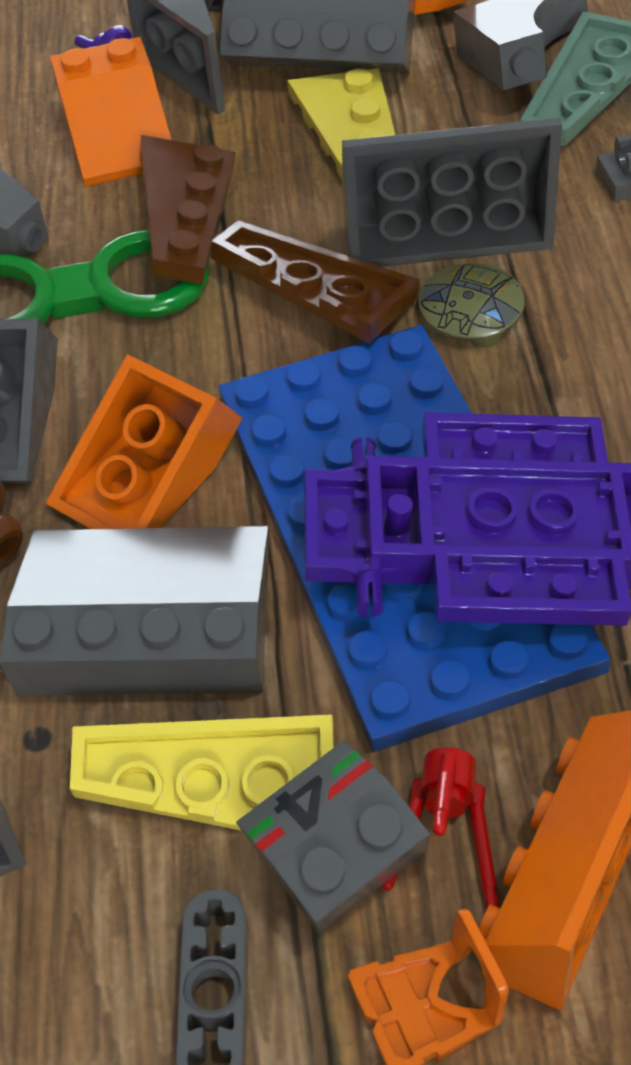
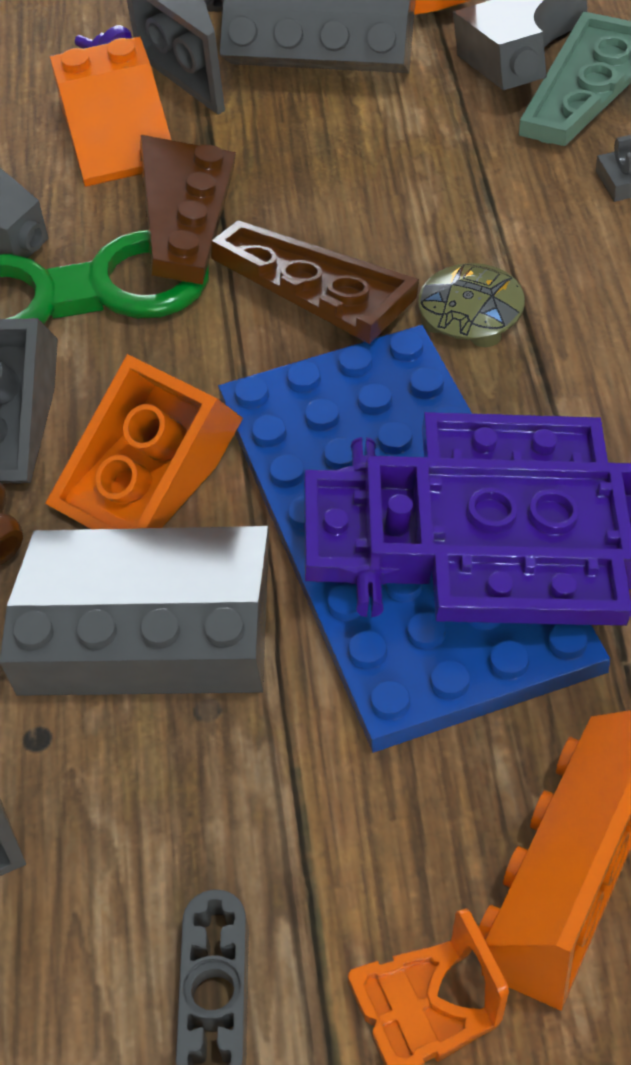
light yellow wing [70,715,334,830] -> none
dark grey slope [236,740,430,934] -> none
light yellow wing [287,68,395,179] -> none
dark grey slope [342,118,562,267] -> none
red plant [381,747,499,910] -> none

